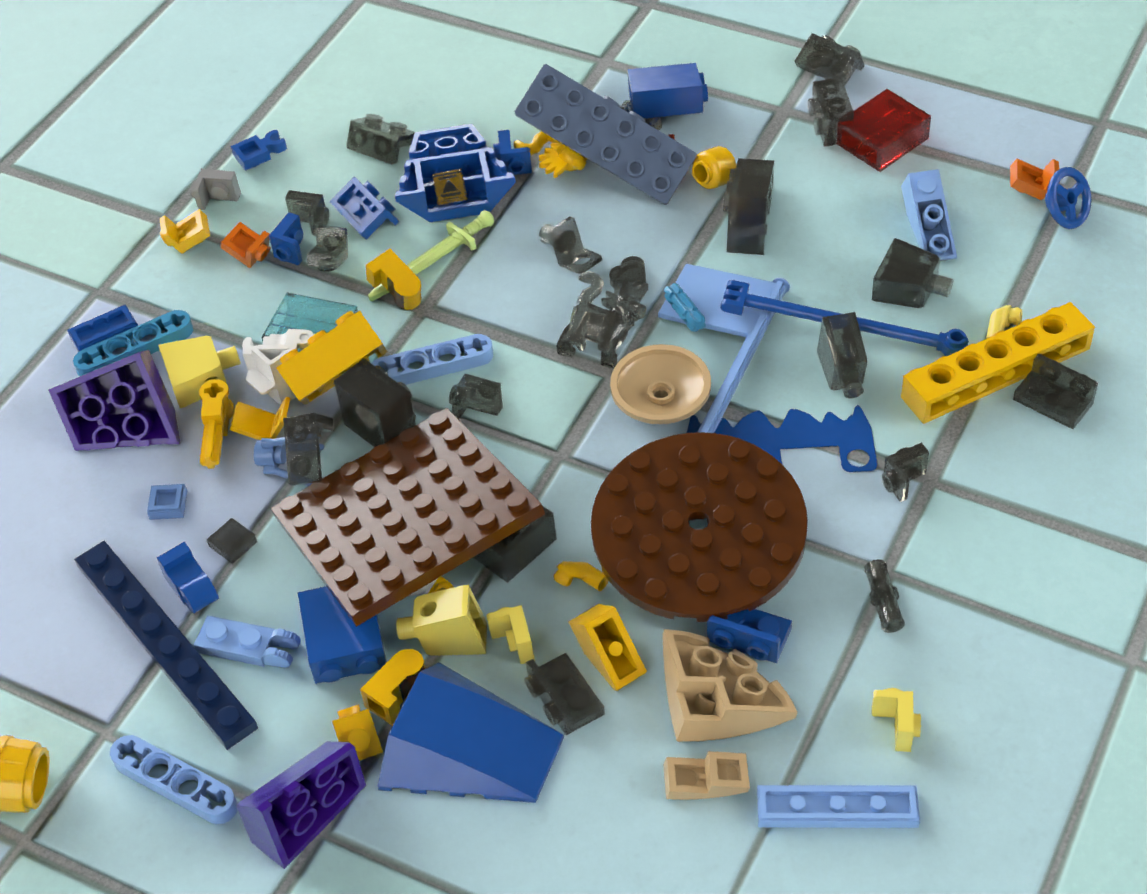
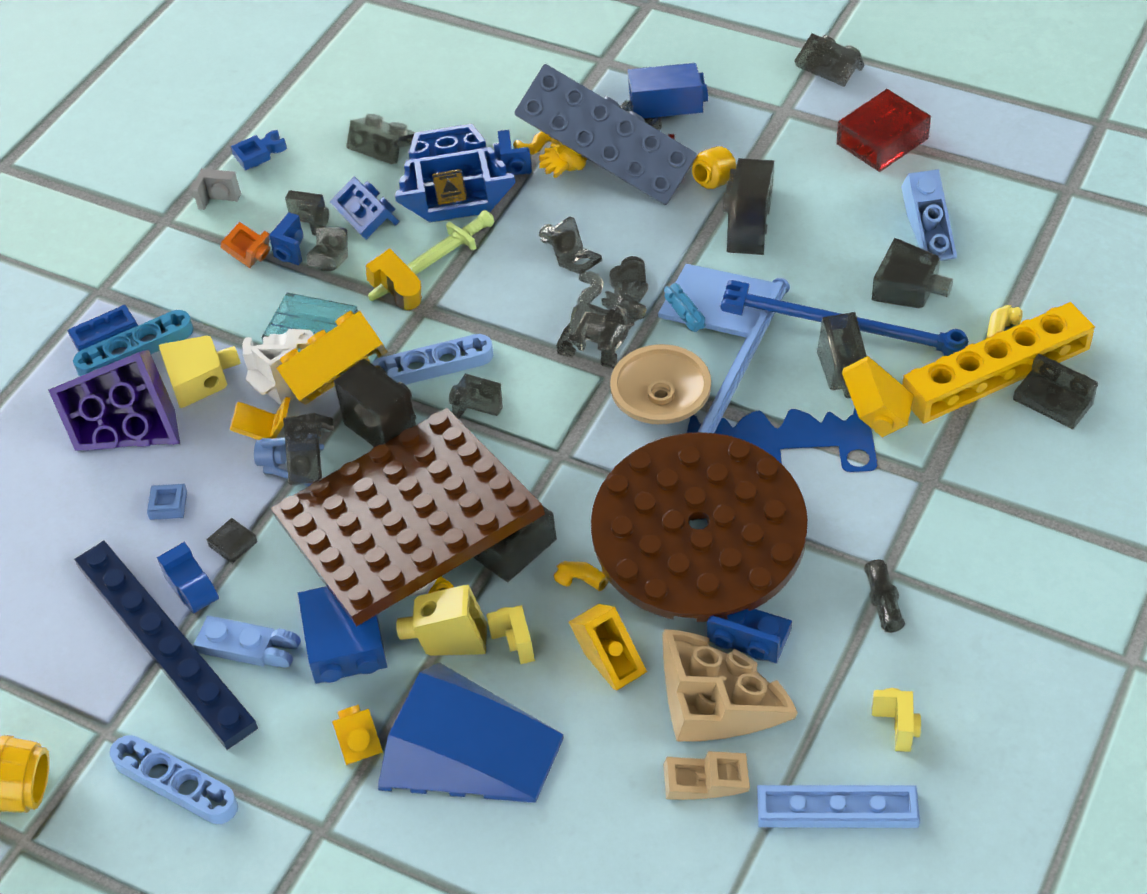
yellow bracket [160,209,211,254] -> none
yellow connector [199,379,235,469] -> none
dark purple wedge [236,741,366,869] -> none
yellow leg [360,649,426,726] -> none
clear smoke bracket [524,653,605,735] -> none
clear smoke bracket [808,78,854,147] -> none
clear smoke bracket [882,442,929,502] -> none
orange bracket [1010,158,1059,201] -> none
blue piece [1045,167,1092,229] -> none
none -> yellow slope [842,356,914,437]

